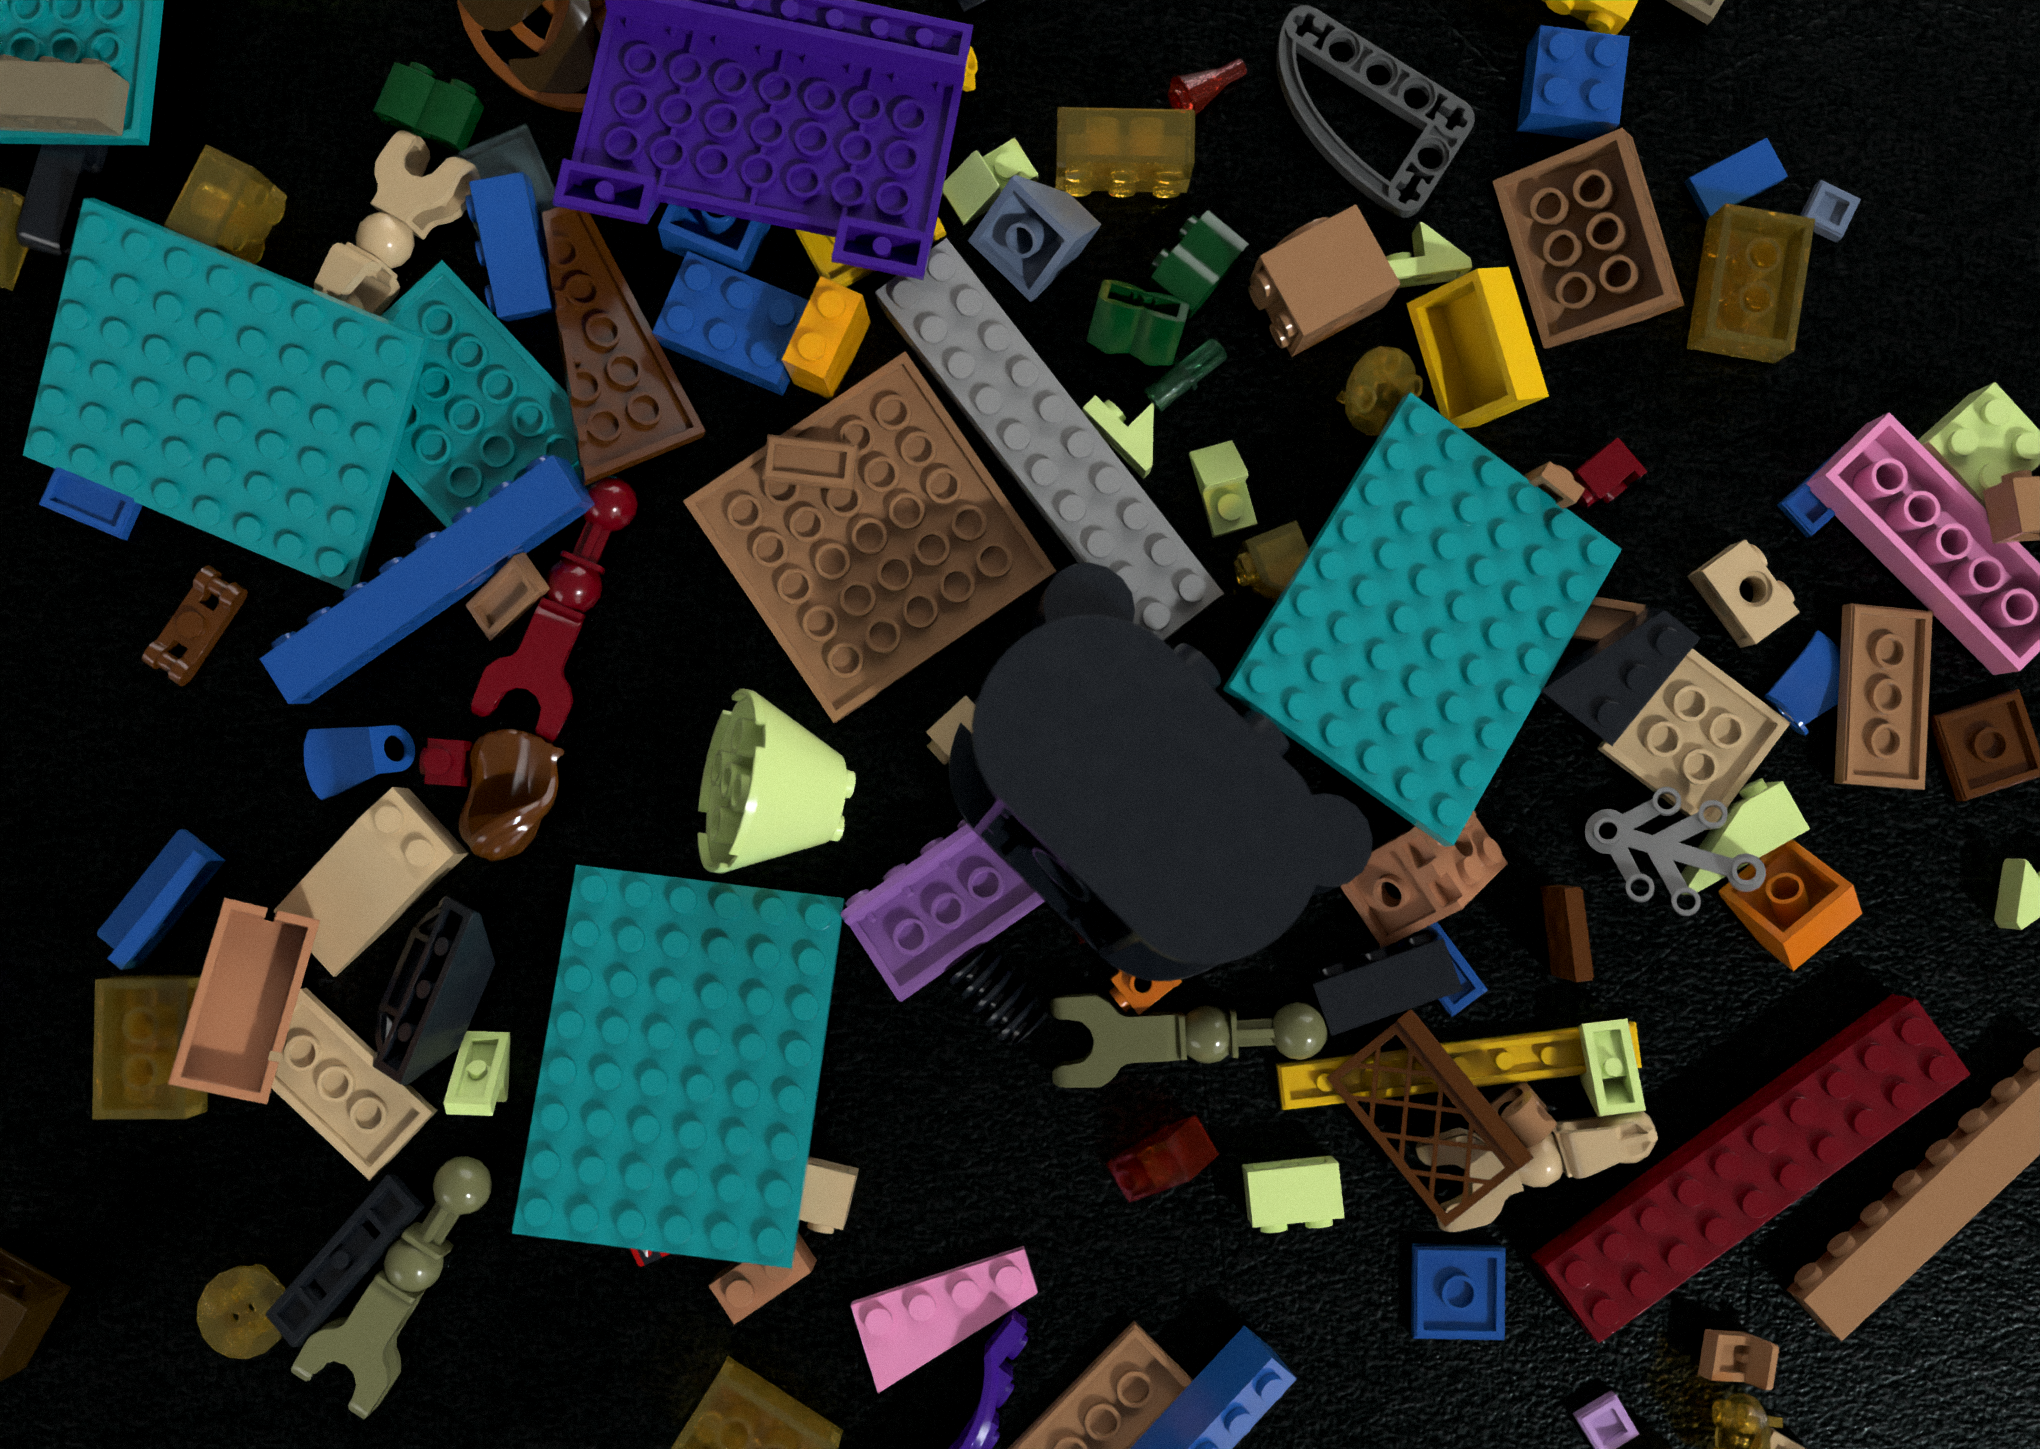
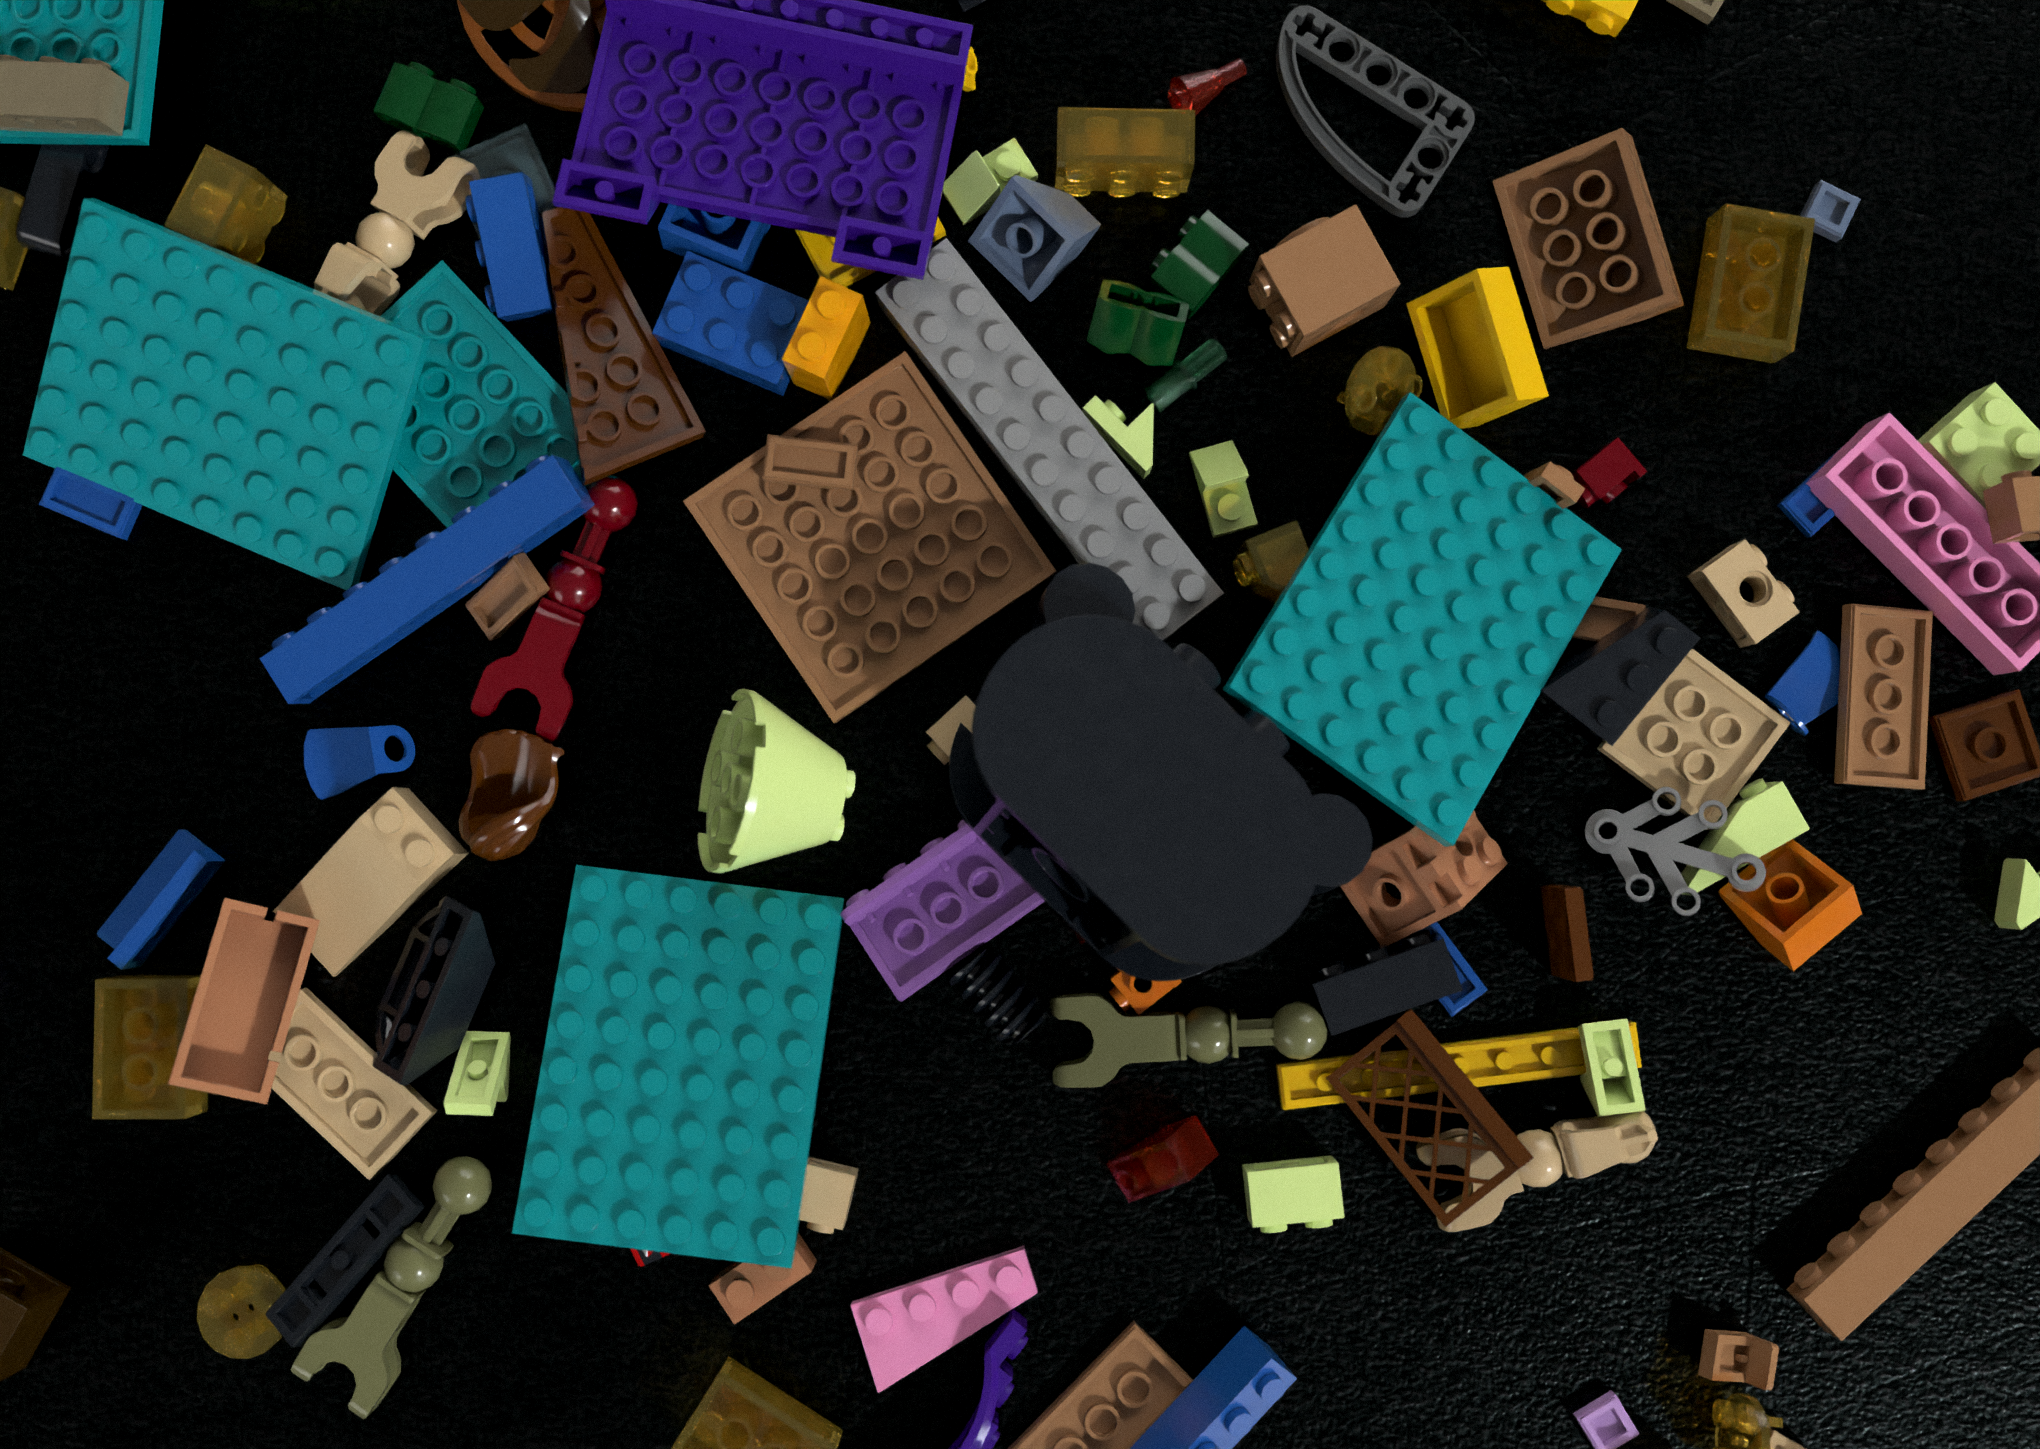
reddish brown plate [142,565,248,686] -> none
dark red brick [419,738,475,787] -> none
yellowish green slope [1386,222,1472,288] -> none
blue tile [1411,1243,1505,1340] -> none
medium nougat leg [1490,1082,1557,1148] -> none
blue brick [1517,25,1630,141] -> none
dark red brick [1530,994,1970,1343] -> none
blue tile [1684,138,1788,221] -> none

